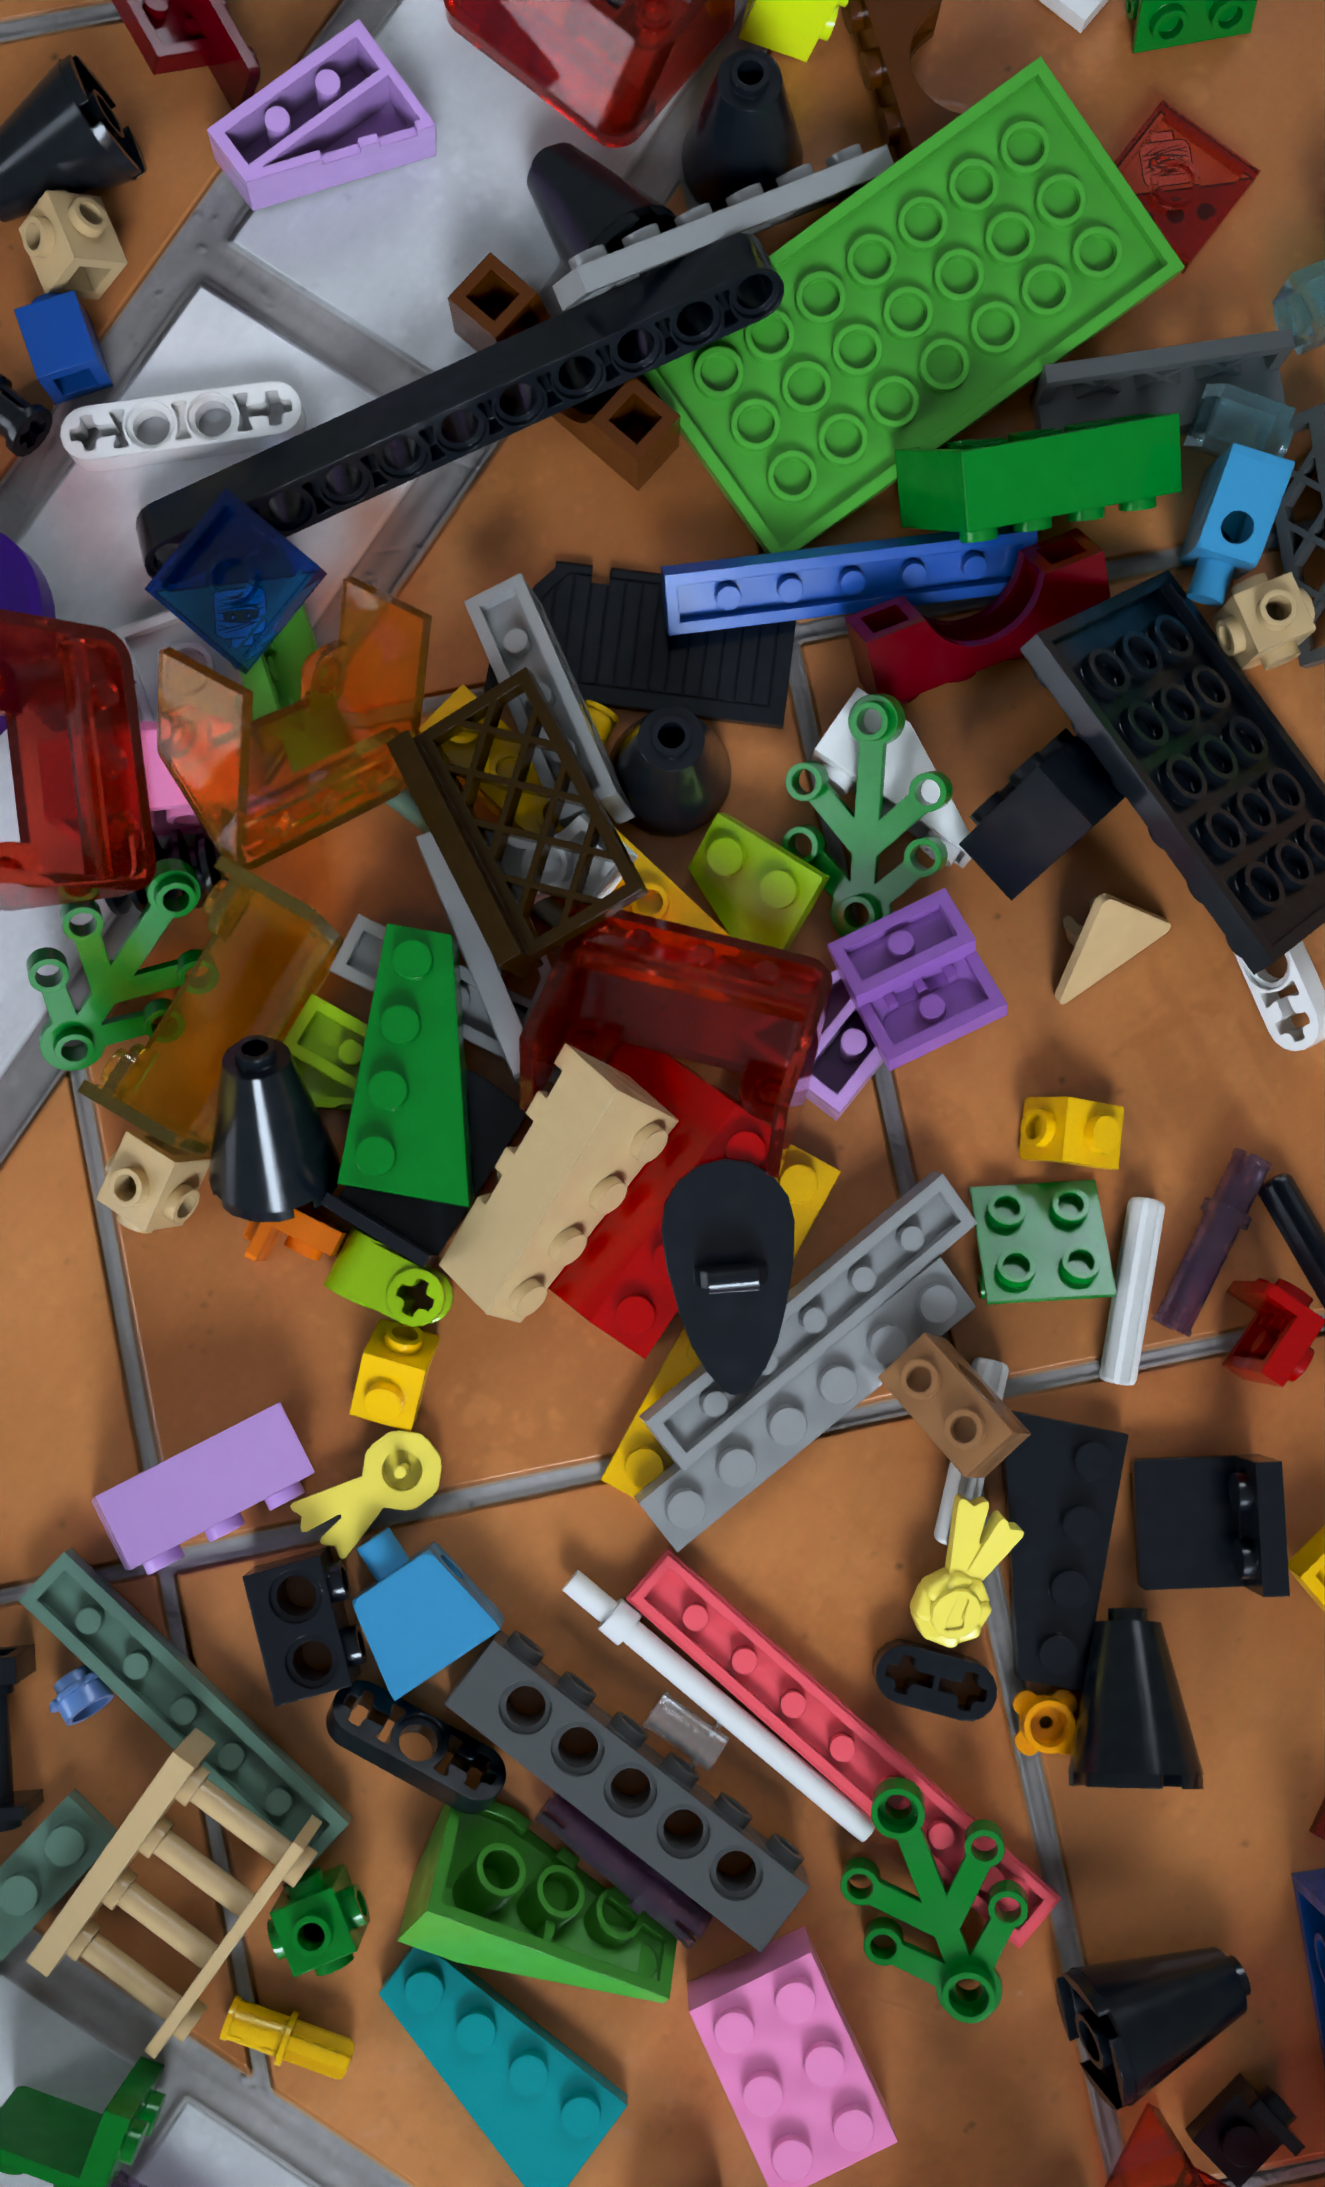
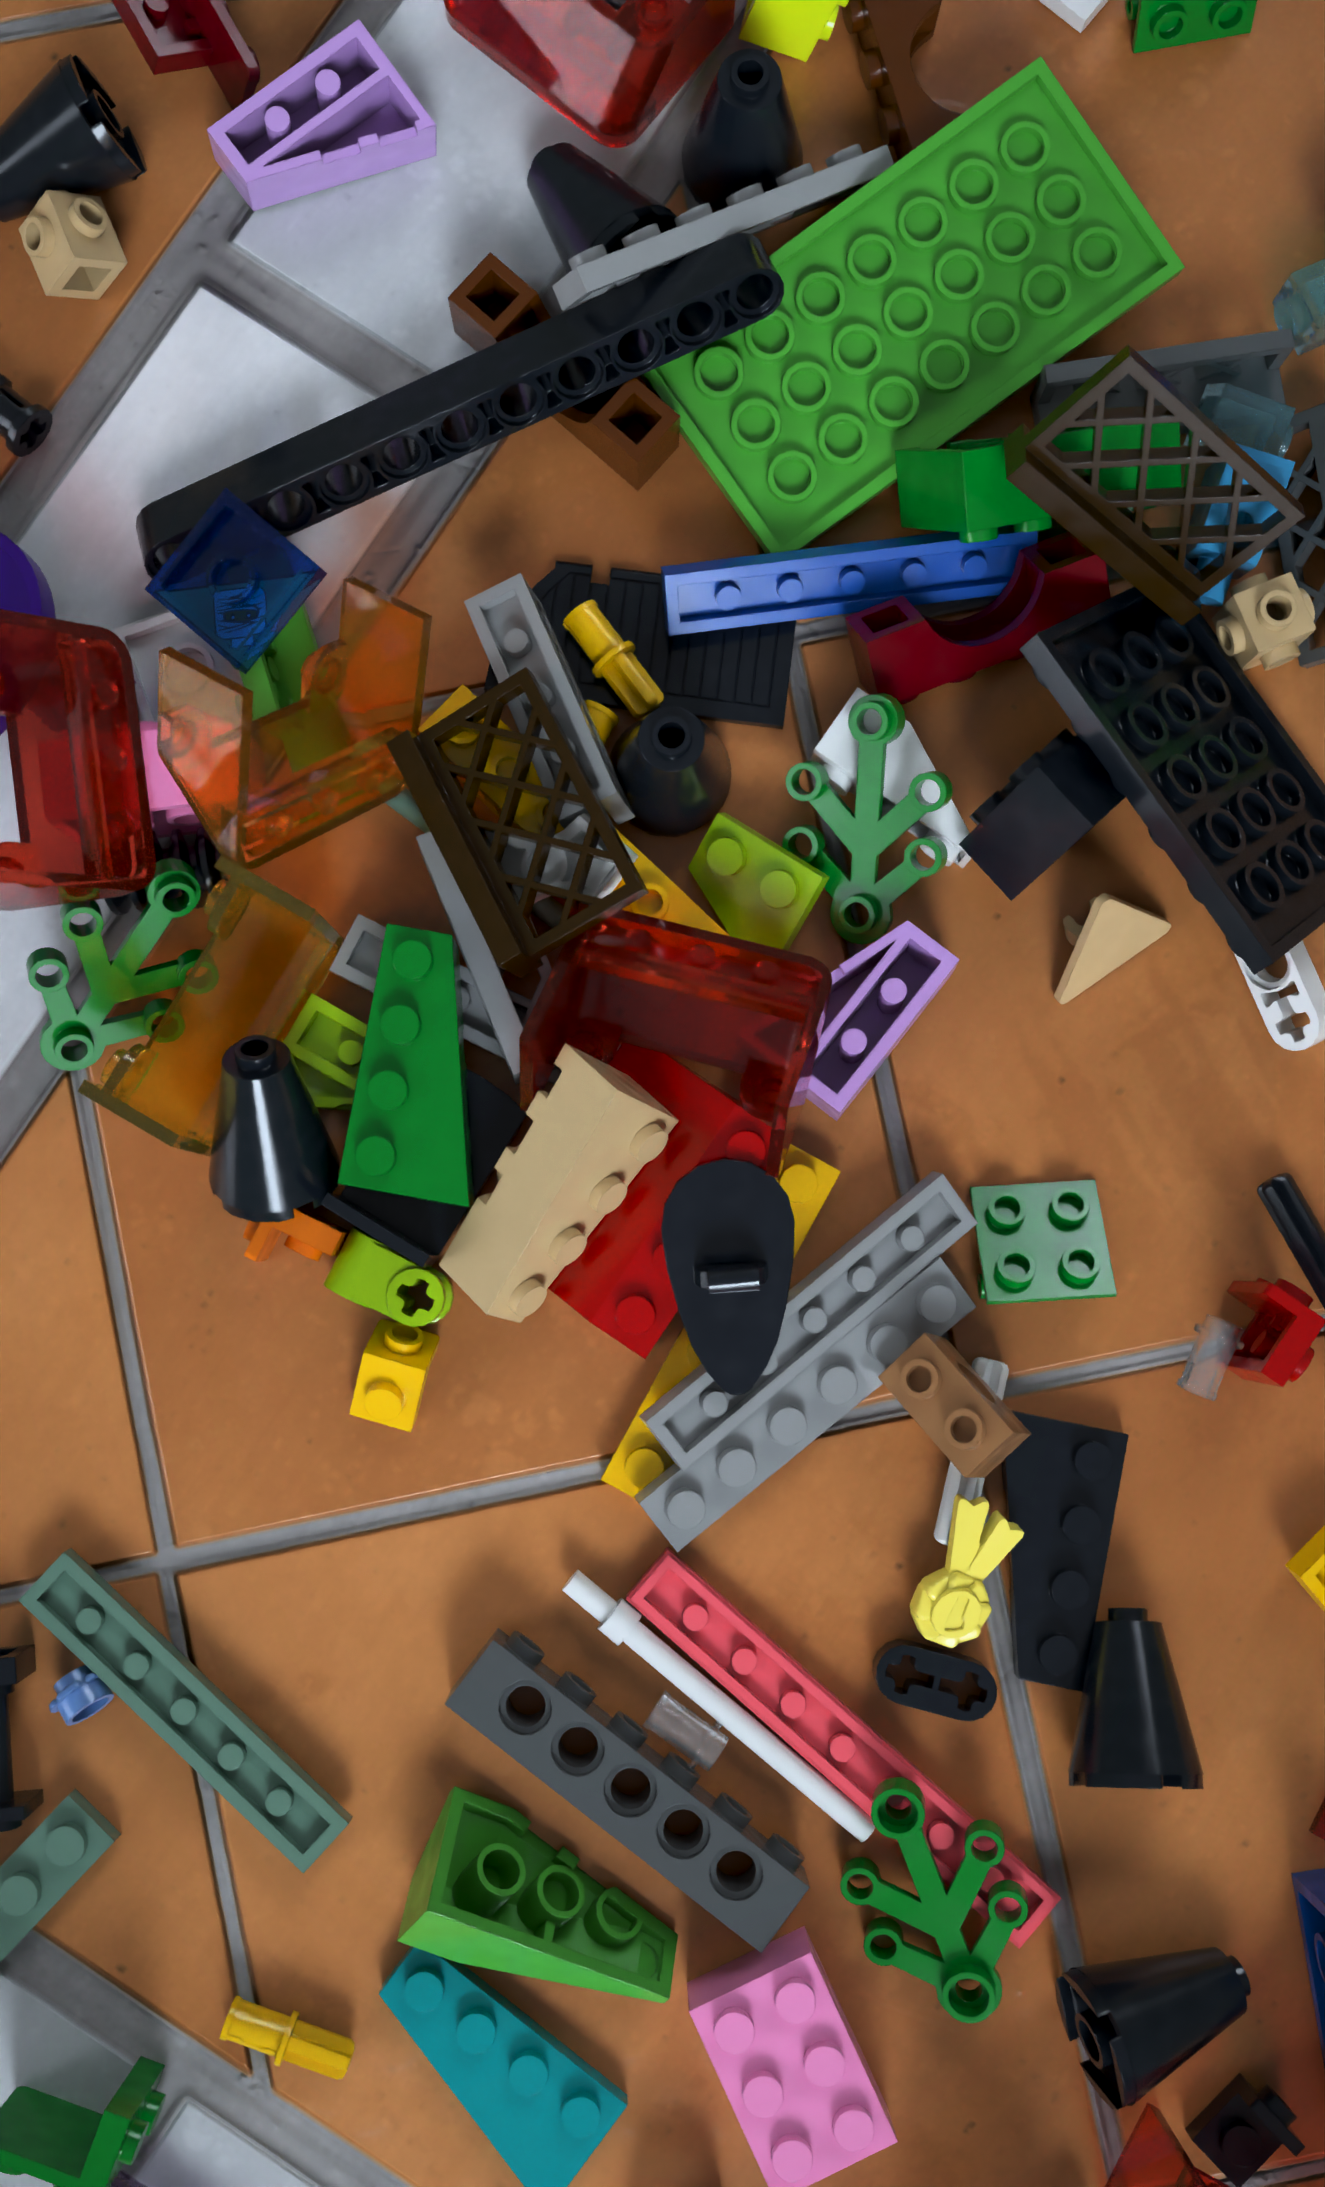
blue brick [14,290,114,405] -> none
tan fence [26,1727,323,2059] -> none
white beam [60,381,306,472] -> none
lavender wedge [91,1402,315,1575] -> none
tan brick [96,1128,211,1233] -> none
black brick [242,1546,367,1707] -> none
green brick [267,1863,370,1978] -> none
light yellow piece [290,1430,442,1559] -> none
black beam [326,1680,506,1814] -> none
dark azure torso [352,1527,505,1701] -> none
clear purple pin [534,1791,713,1949] -> none
medium lavender slope [827,888,1008,1072] -> none
light orange plate [1012,1688,1077,1756] -> none
yellow bracket [1019,1096,1124,1170] -> none
white axle [1099,1197,1165,1386] -> none
clear red tile [1114,100,1260,274] -> none
black bracket [1131,1454,1290,1597] -> none
clear purple pin [1152,1148,1273,1338] -> none
none -> yellow axle [562,599,664,718]
none -> dark brown fence [1003,344,1305,626]
none -> clear pin [1176,1314,1245,1401]

